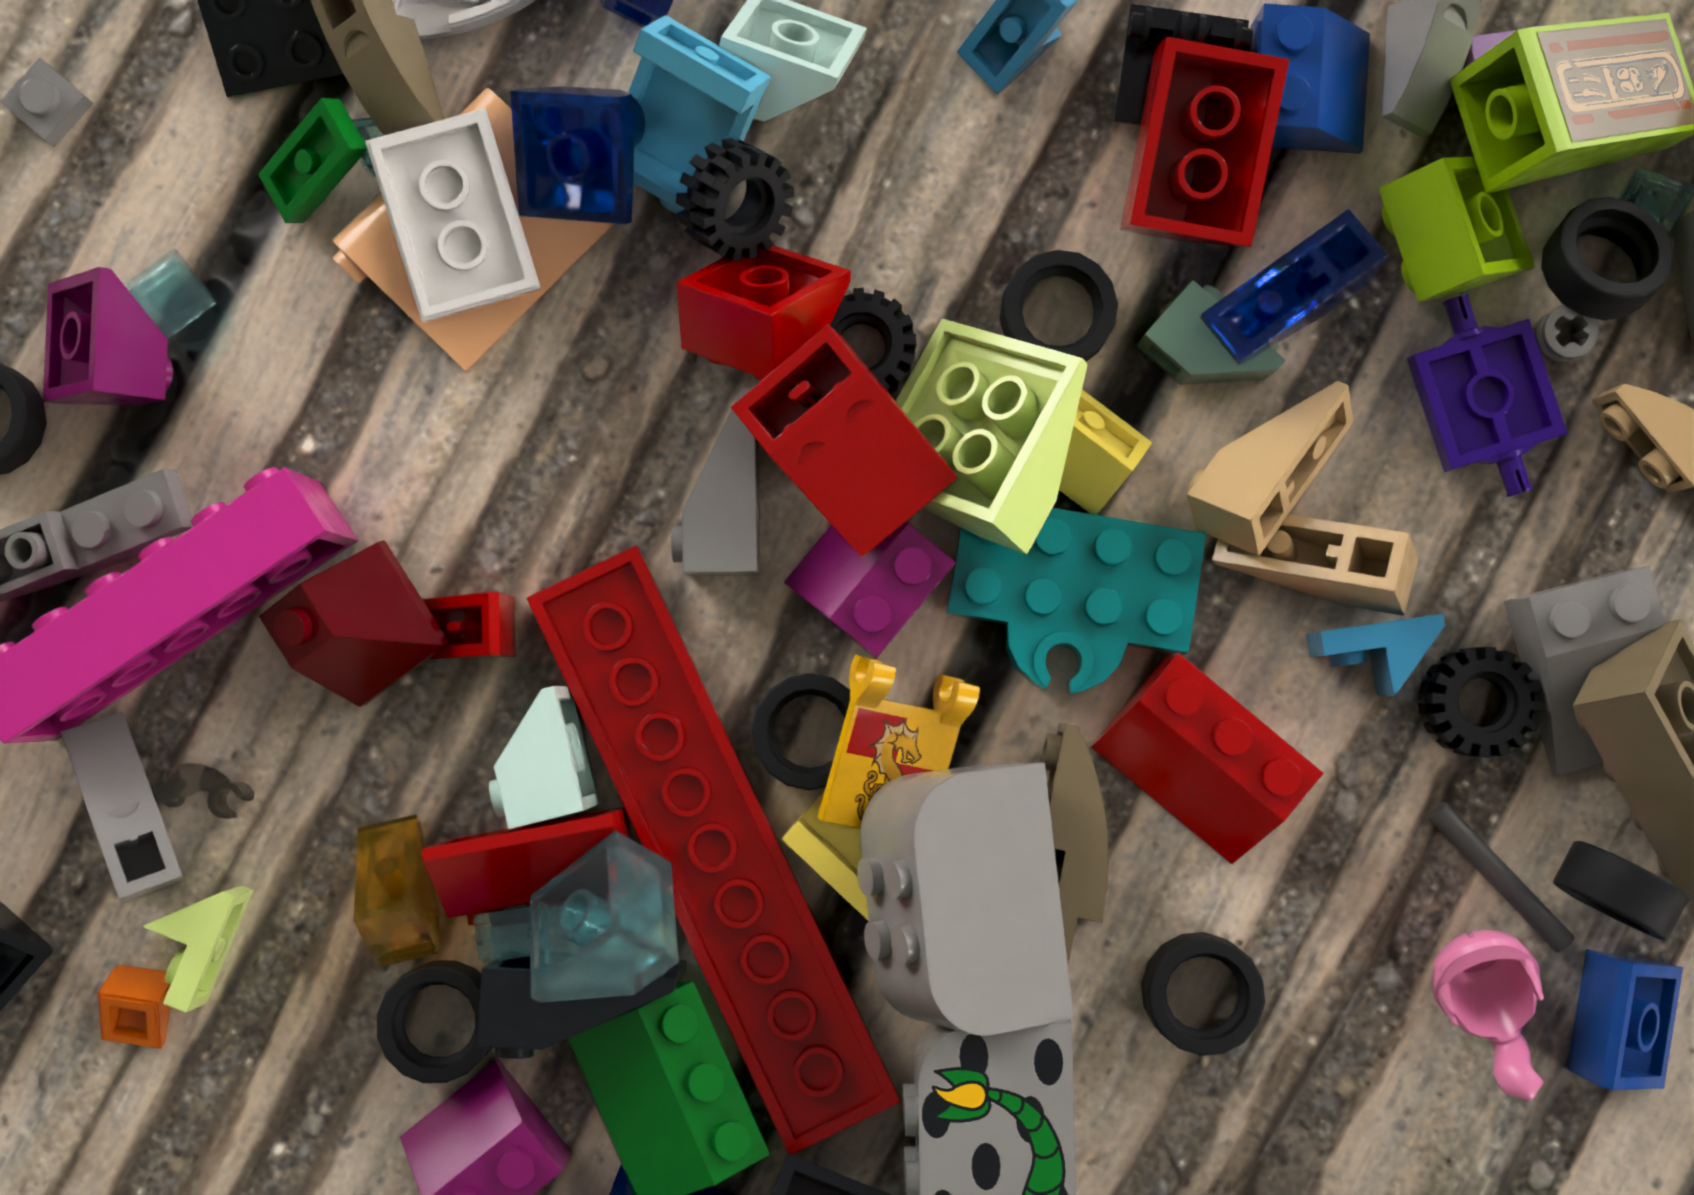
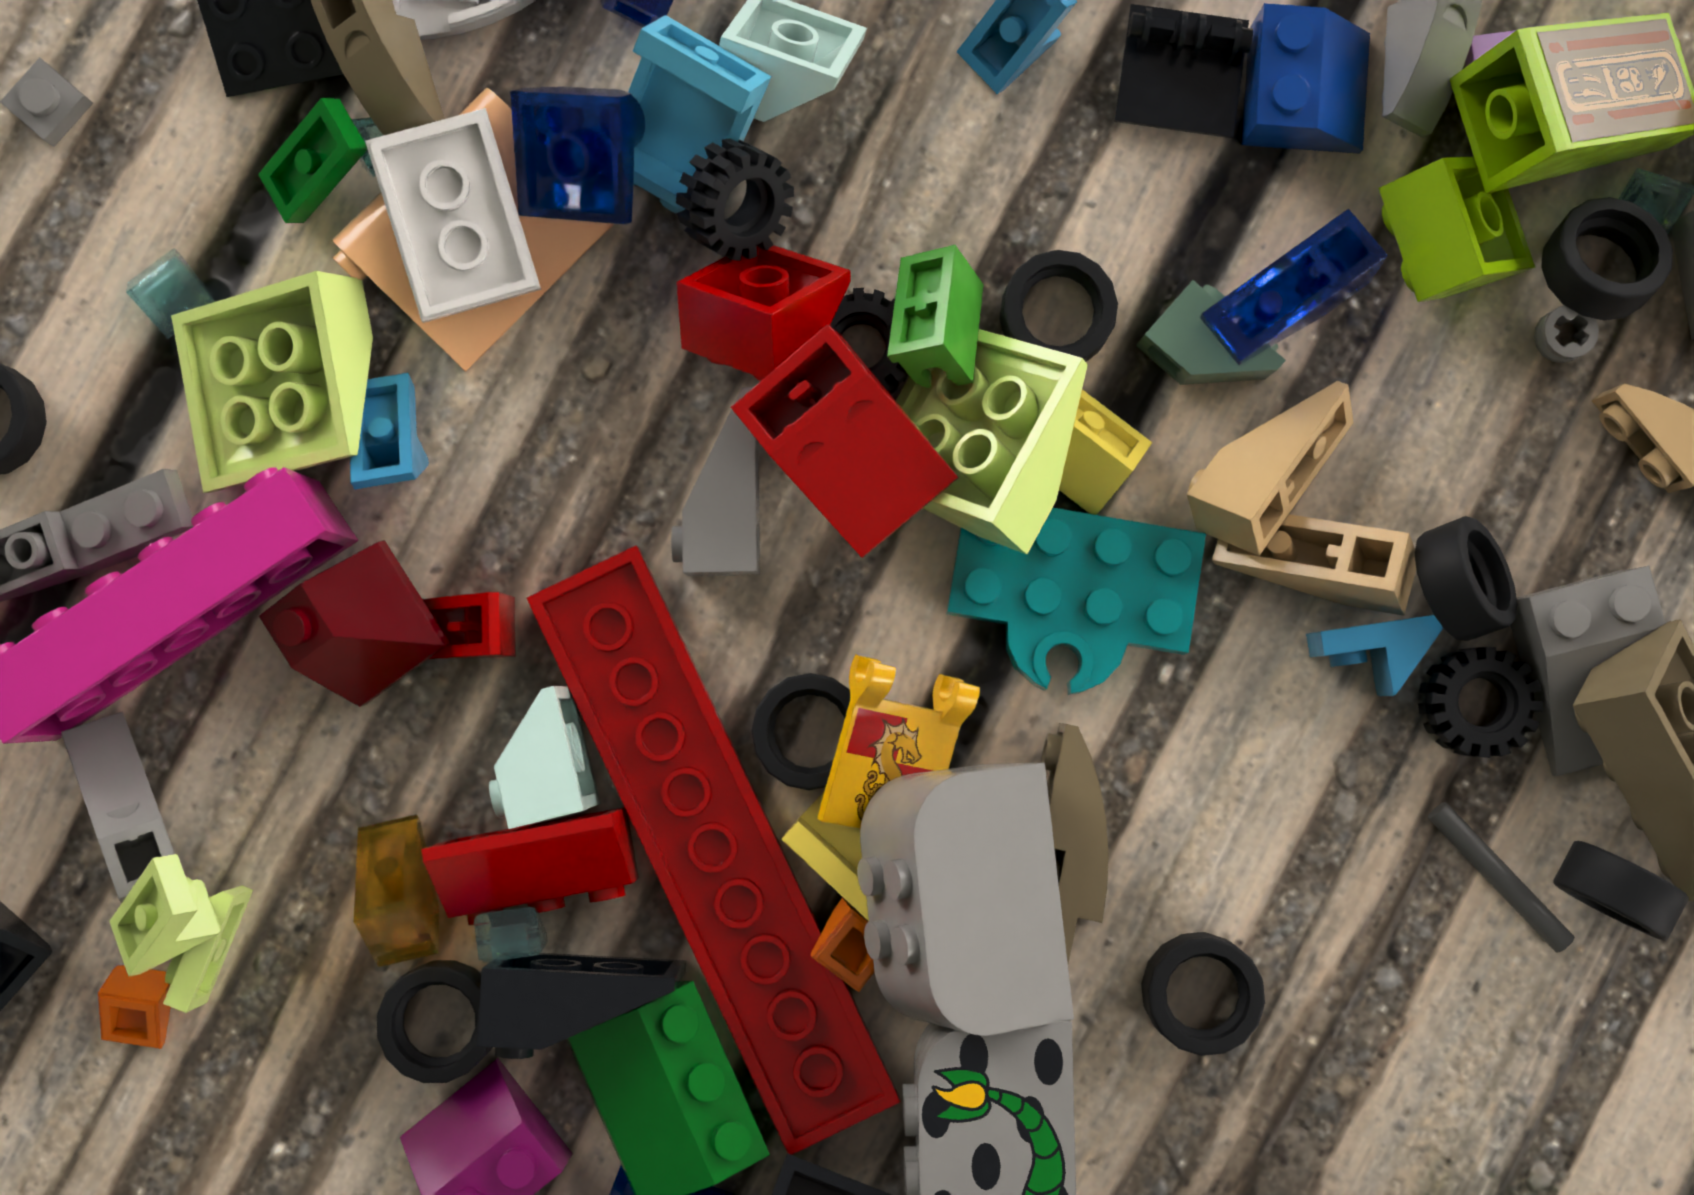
magenta slope [42,267,173,406] -> none
clear smoke arm [153,762,254,819] -> none
clear light blue slope [530,830,679,1003] -> none
magenta slope [784,522,956,659] -> none
red slope [1090,653,1324,864] -> none
red slope [1120,36,1290,248] -> none
dark purple plate [1407,294,1568,497] -> none
bright pink piece [1431,930,1544,1101] -> none
blue slope [1567,949,1683,1090] -> none
none -> yellowish green slope [109,854,221,977]
none -> yellowish green slope [171,271,373,493]
none -> dark azure slope [350,373,429,490]
none -> orange slope [810,897,875,992]
none -> bright green hinge [887,245,984,388]
none -> black tyre [1415,516,1518,641]

